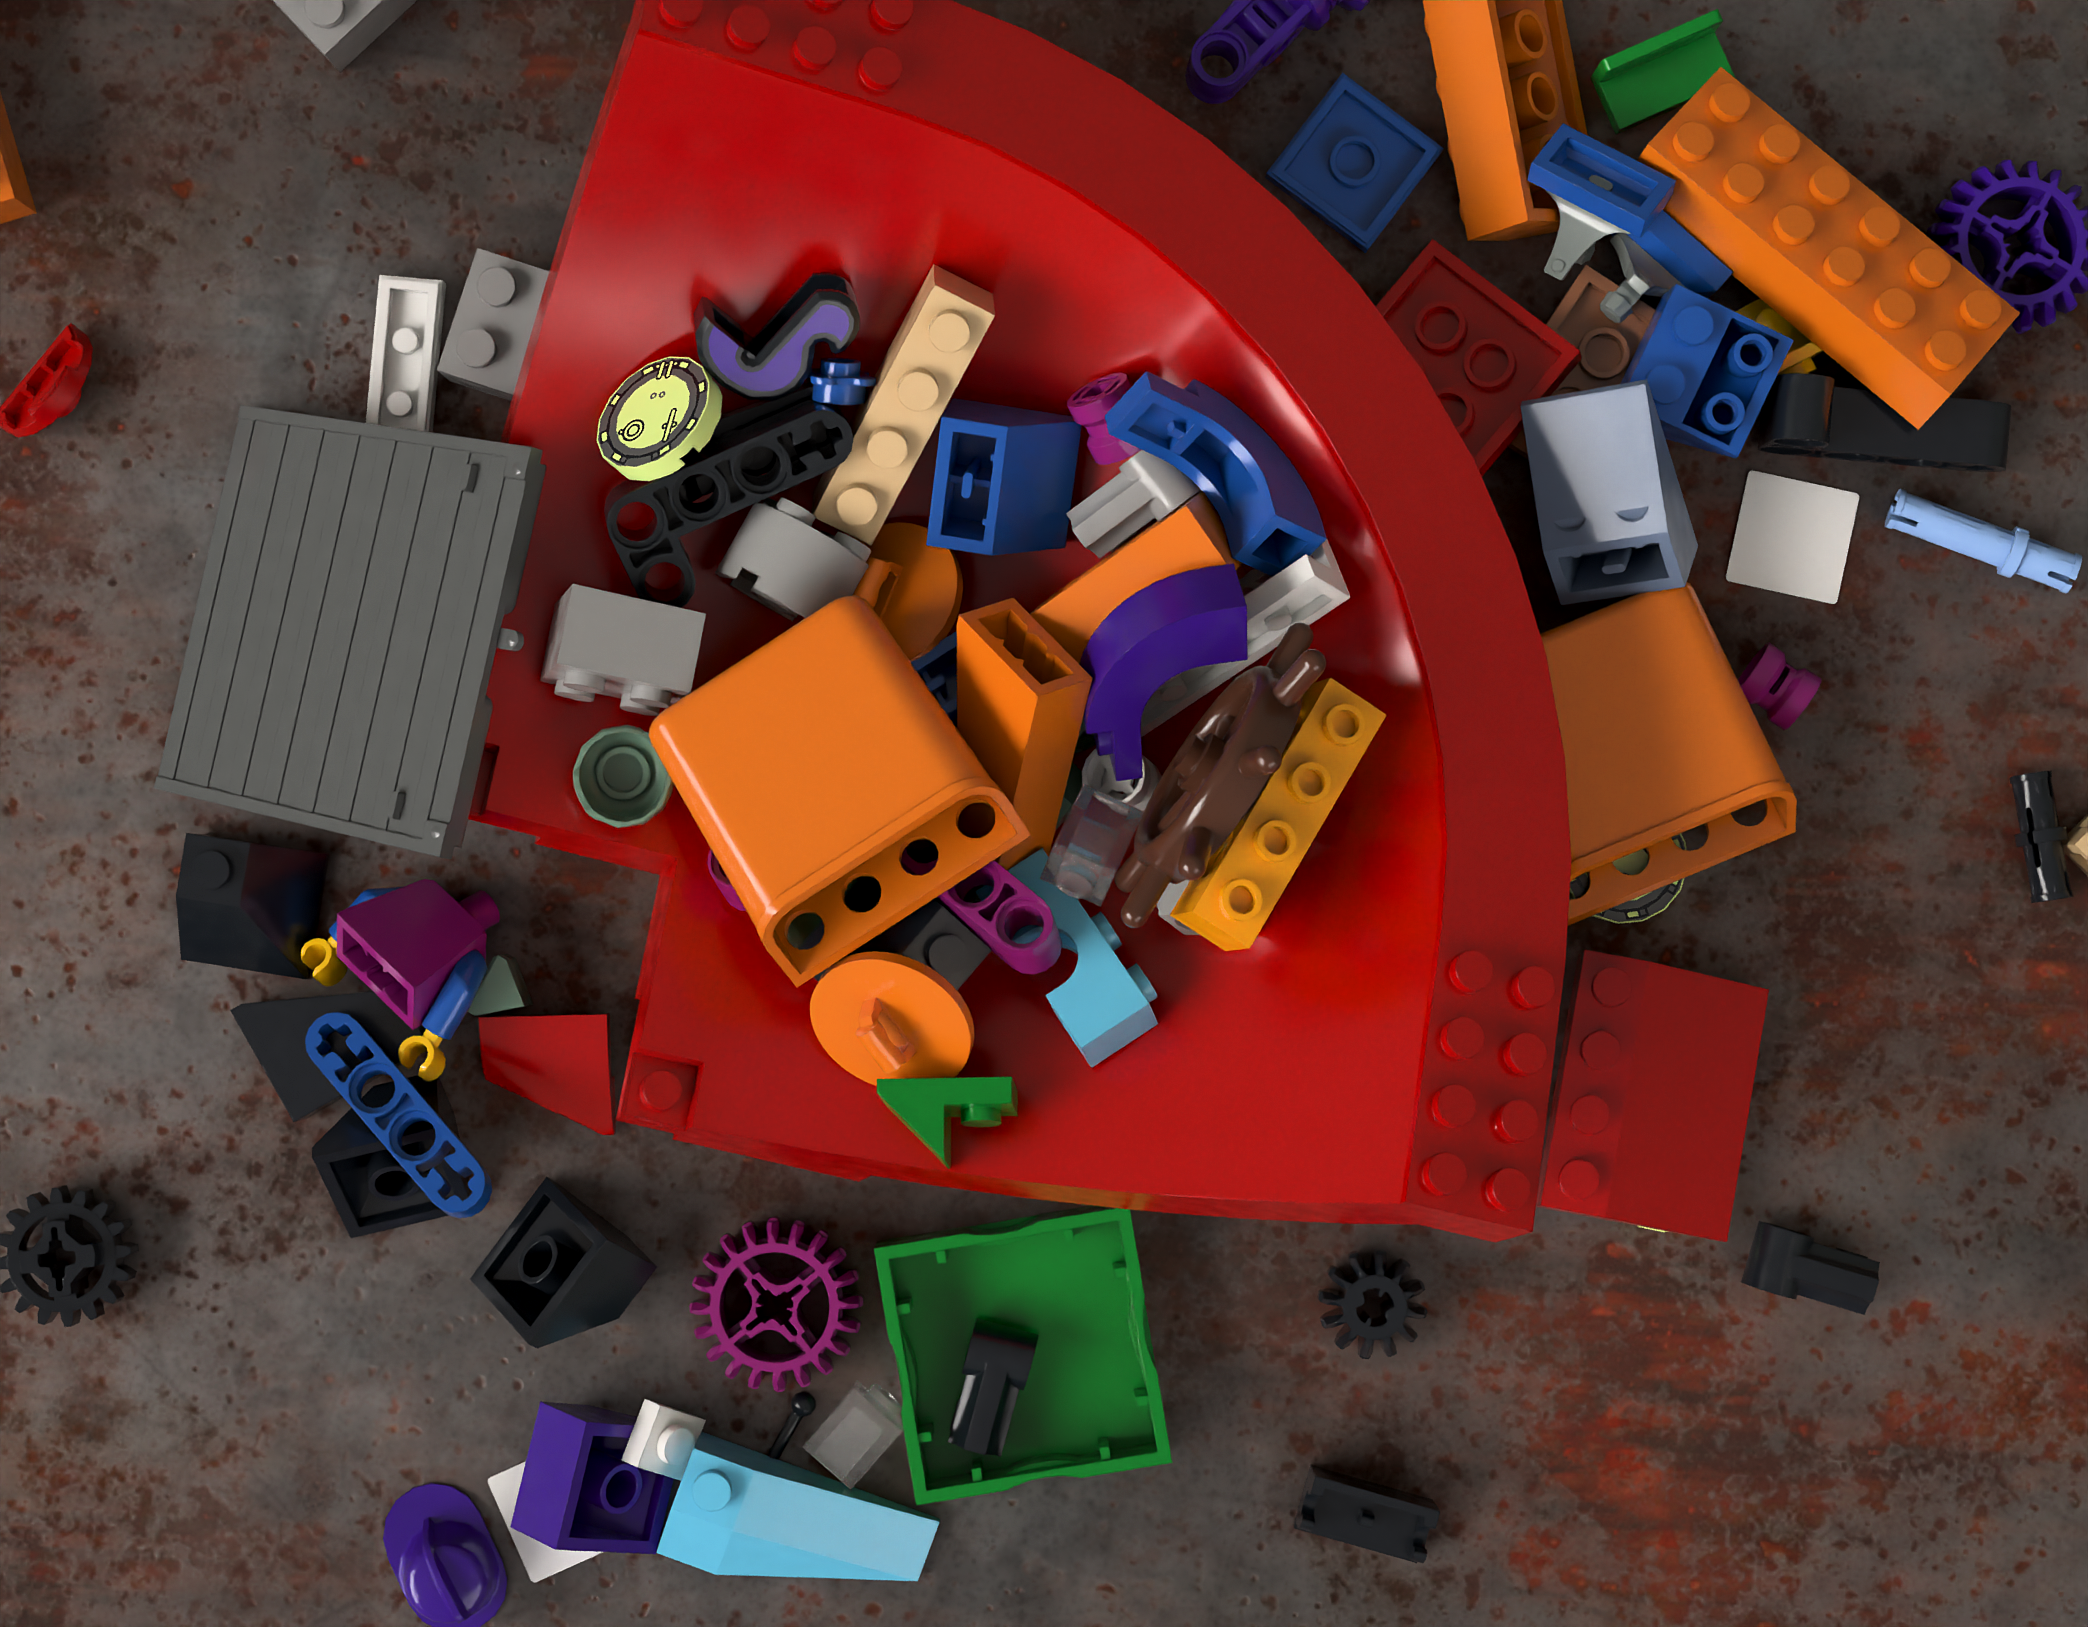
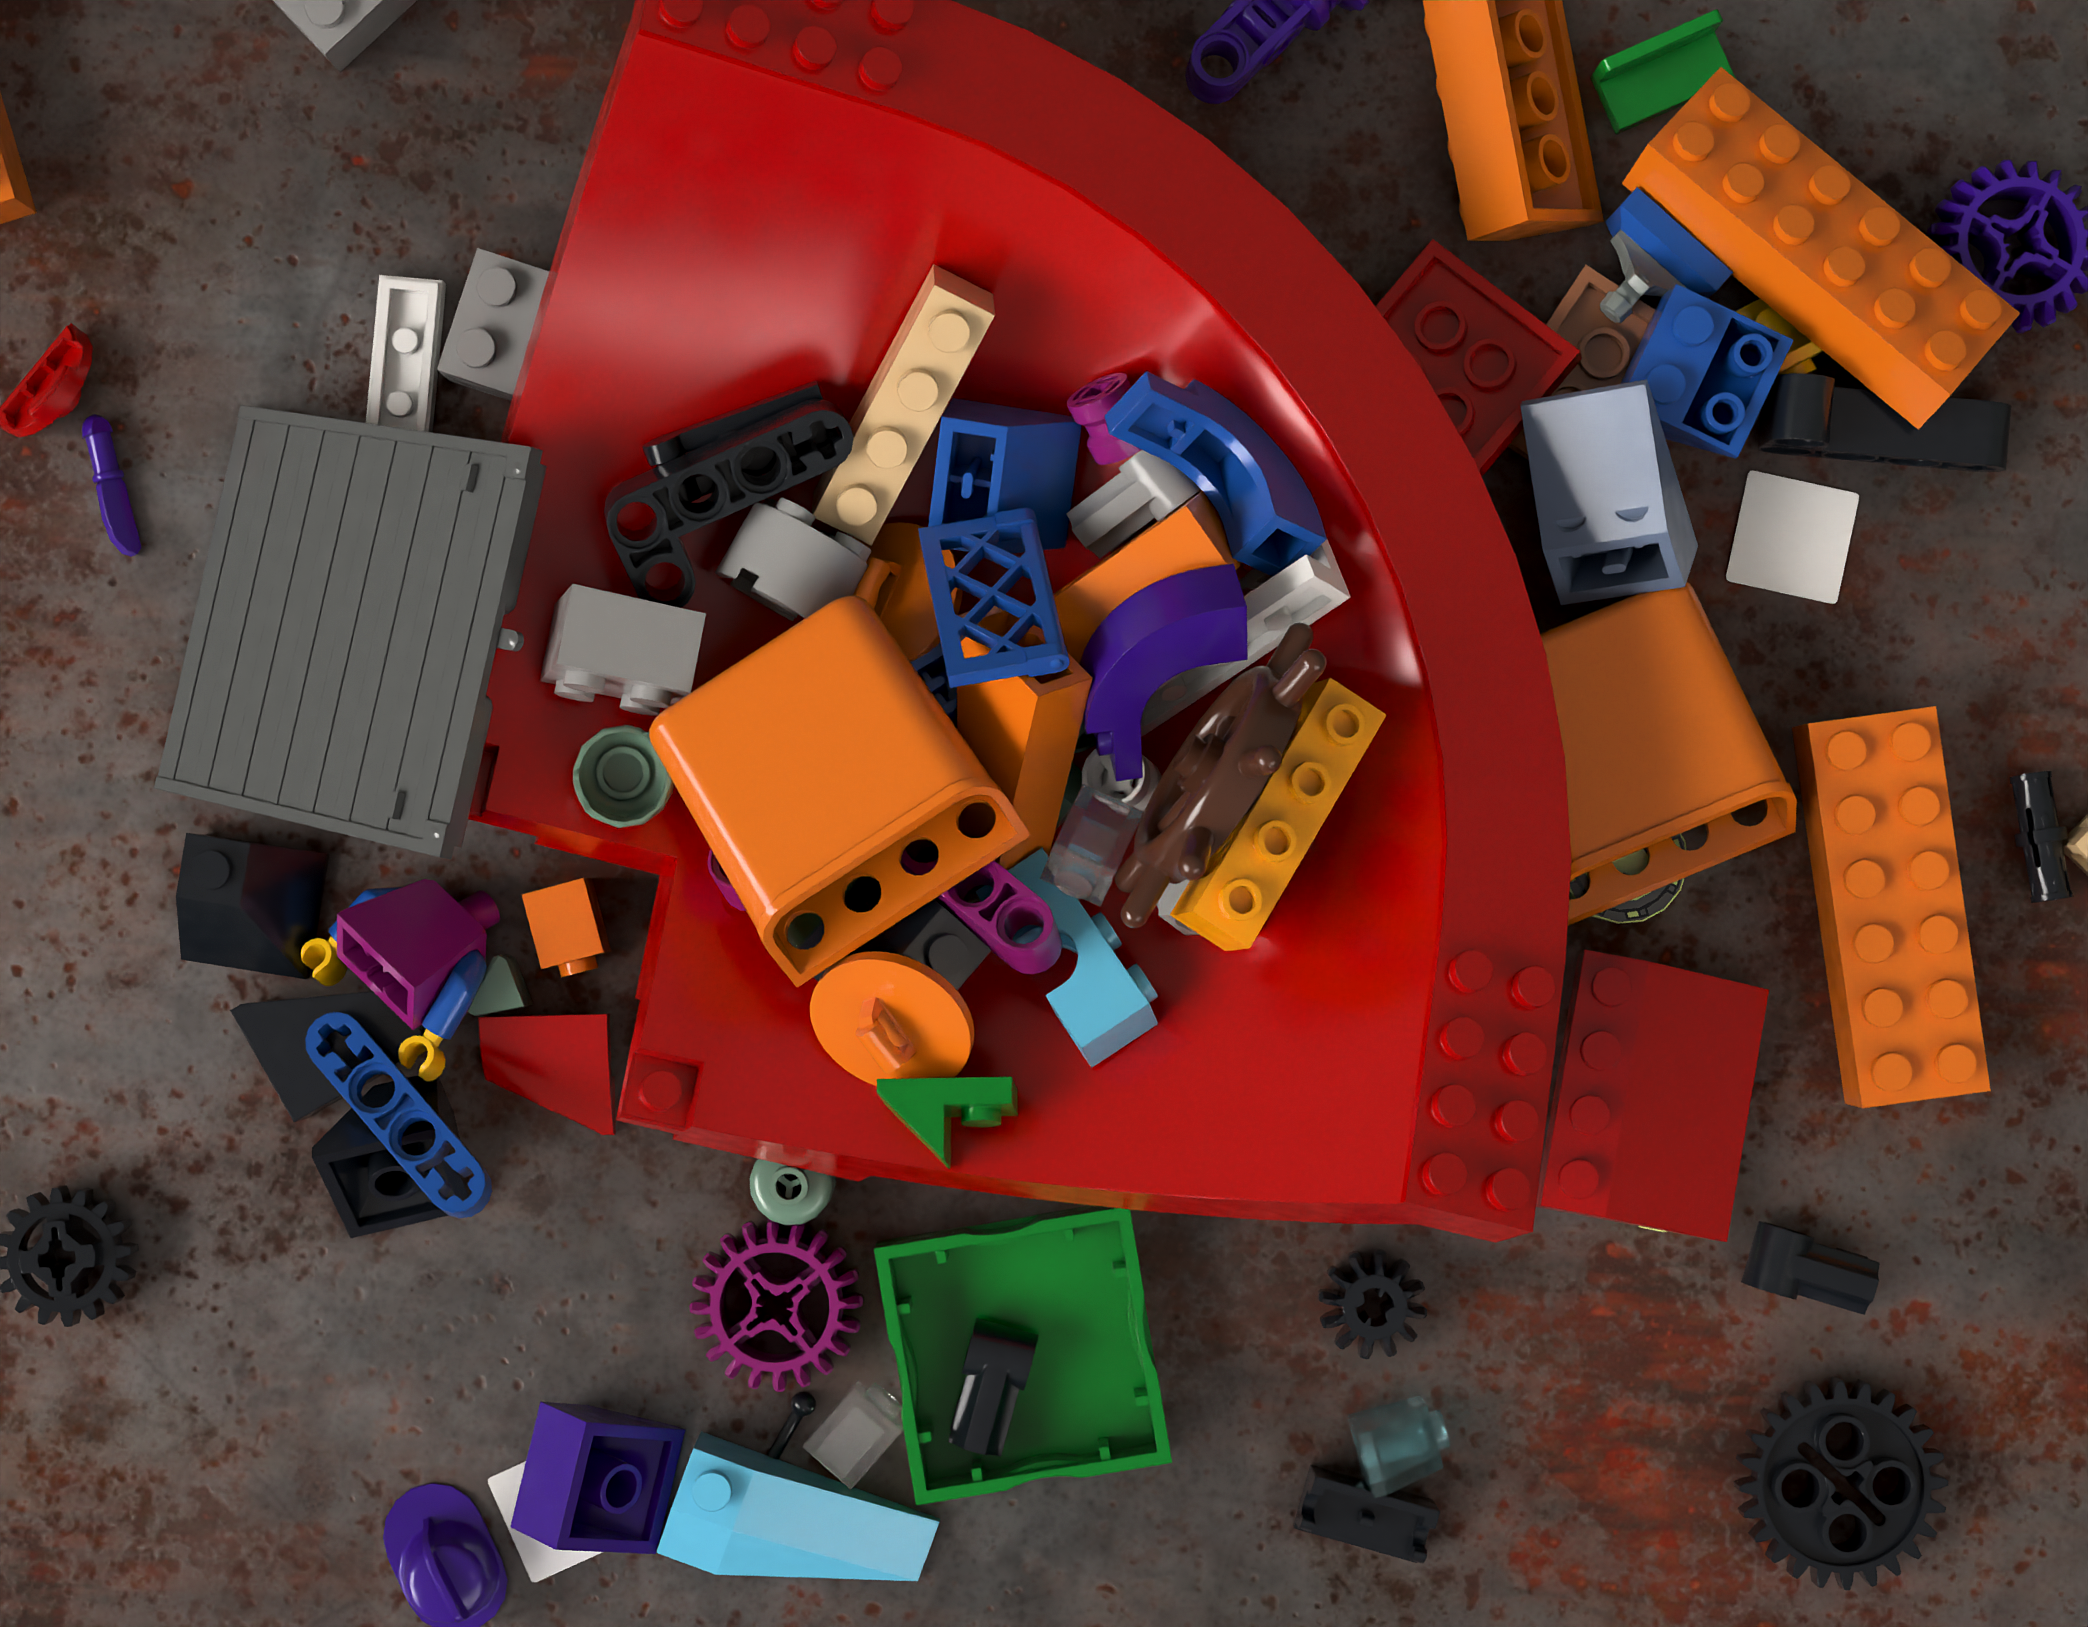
black slope [470,1177,657,1349] -> none
tile [597,356,722,481] -> none
white plate [621,1399,706,1481] -> none
black animal [693,272,860,401] -> none
blue plate [807,357,876,405] -> none
blue tile [1265,73,1444,253] -> none
blue piece [1527,123,1676,281] -> none
magenta wheel [1738,642,1822,731] -> none
light blue pin [1884,488,2082,594] -> none
none -> dark purple piece [82,414,141,557]
none -> orange brick [521,878,611,978]
none -> sand green head [749,1159,836,1225]
none -> blue window [918,508,1070,688]
none -> clear light blue slope [1347,1396,1450,1498]
none -> black gear [1734,1377,1948,1590]
none -> orange brick [1792,706,1991,1108]

